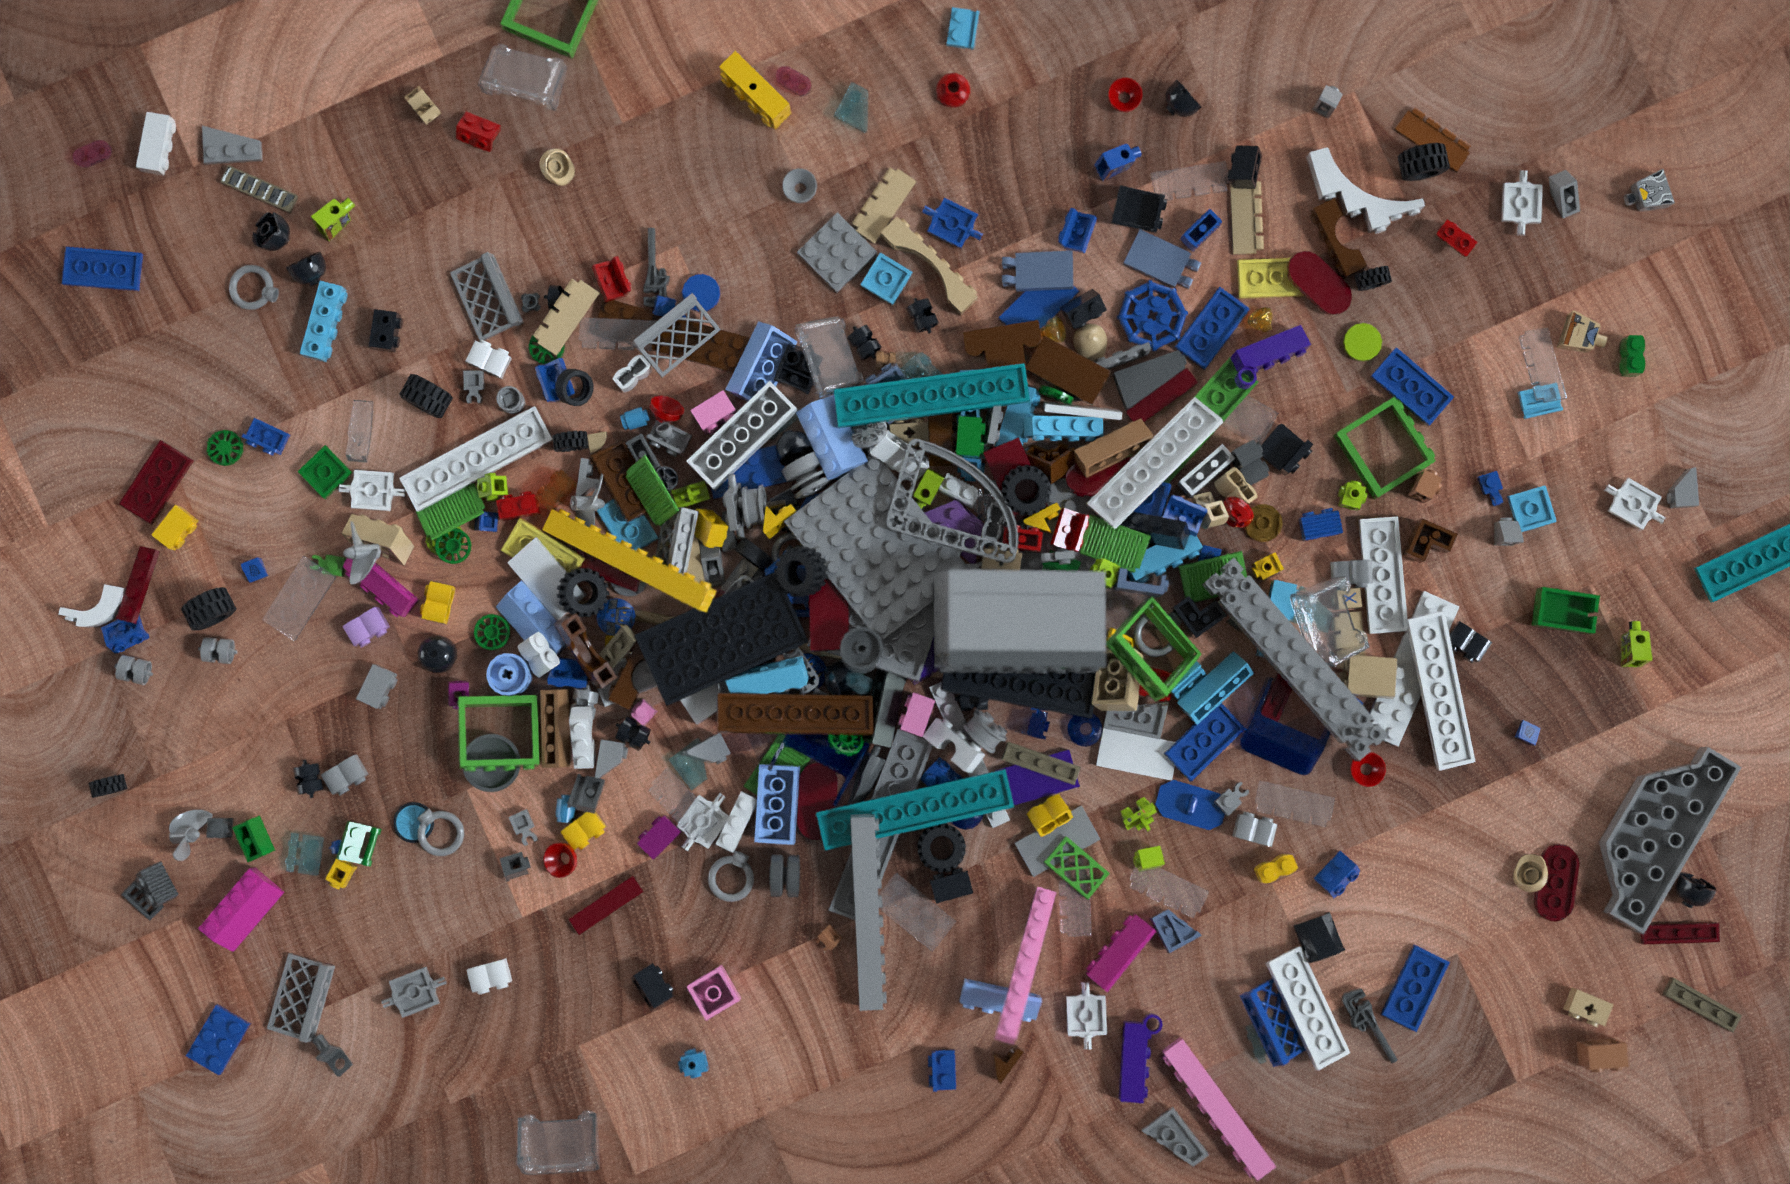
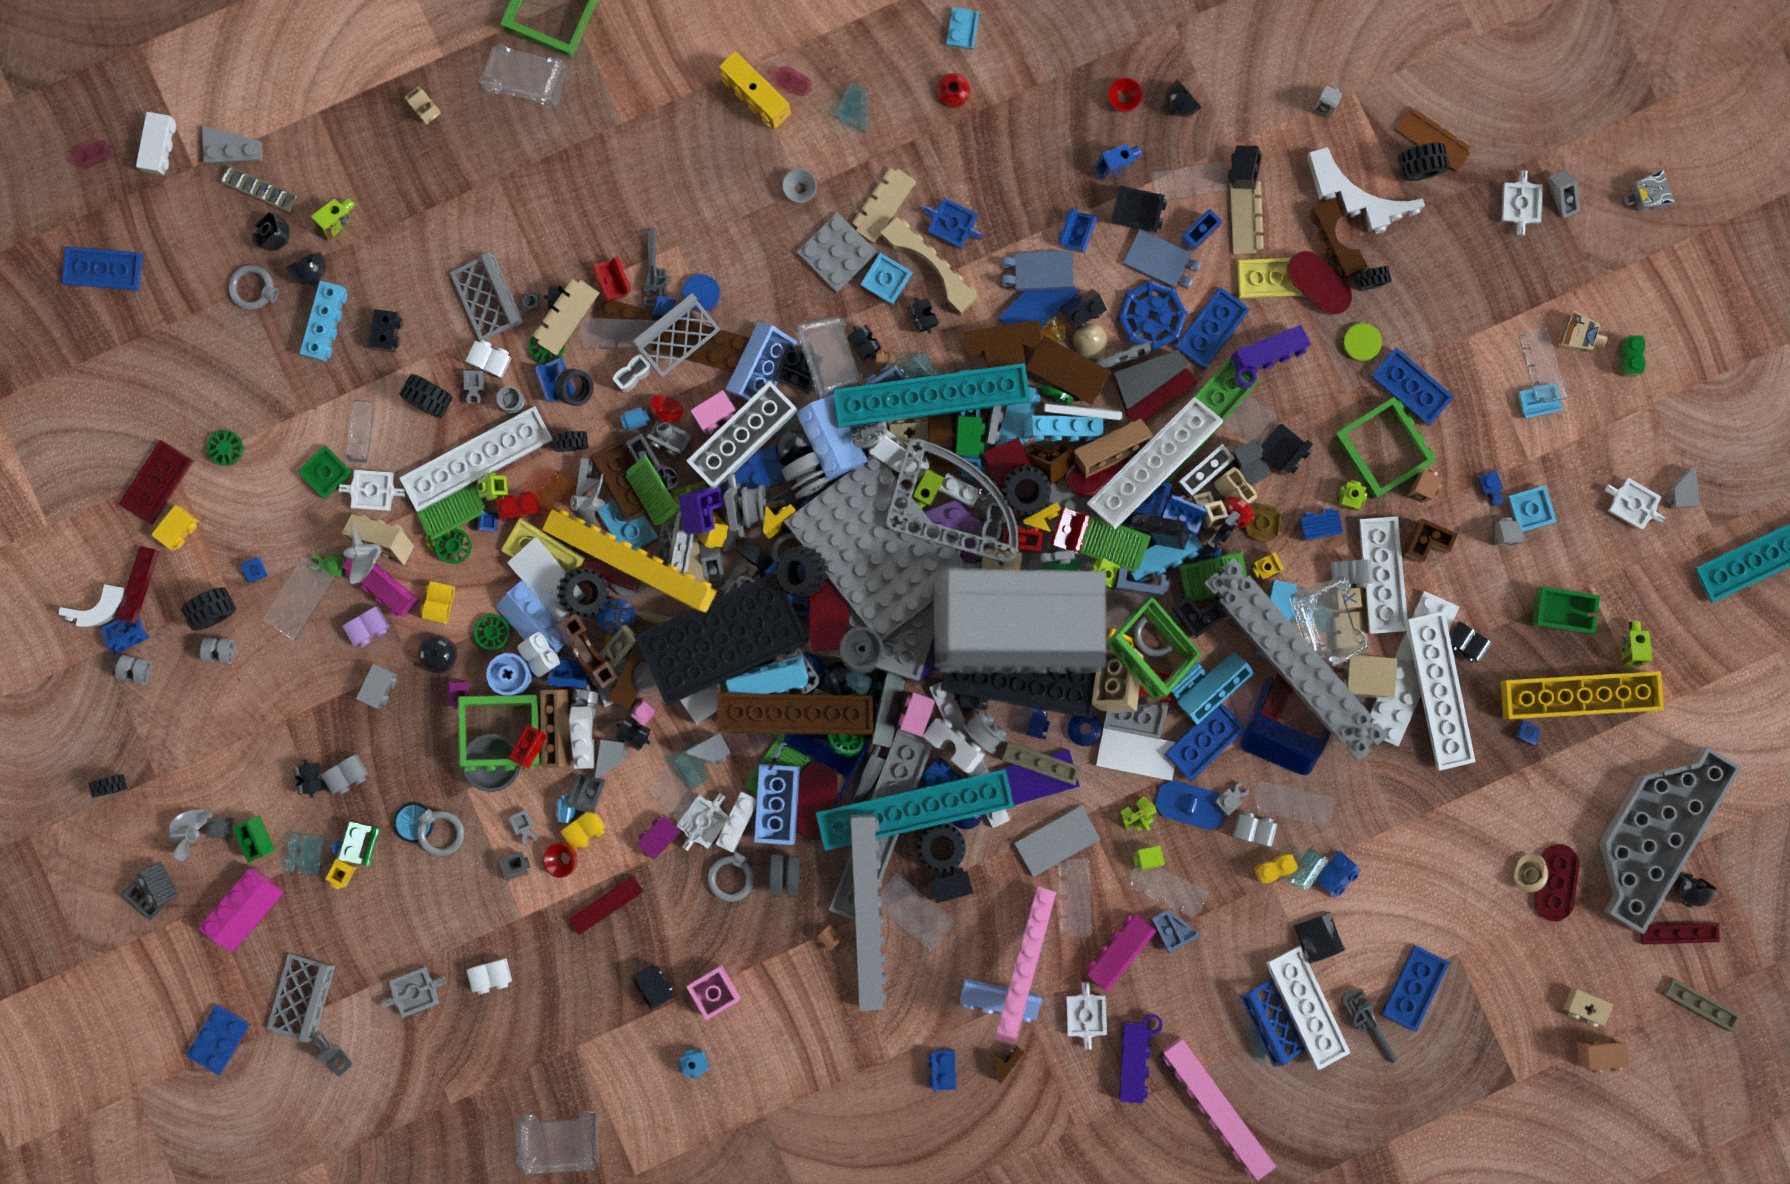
blue bracket [242,418,290,456] -> none
red bracket [456,111,501,152] -> none
tan hat [539,148,575,186] -> none
tan tile [587,431,607,454] -> none
yellow brick [1027,794,1073,837] -> none
bright green window [1044,836,1110,900] -> none
light grey wing [1142,1107,1209,1167] -> none
clear yellow brick [1247,307,1273,333] -> none
red piece [1350,752,1386,787] -> none
red bracket [1436,219,1478,257] -> none
none -> red slope [508,725,547,770]
none -> dark purple brick [678,487,723,534]
none -> black plate [1200,510,1240,557]
none -> clear light blue bracket [1288,848,1328,892]
none -> yellow brick [1500,671,1664,719]

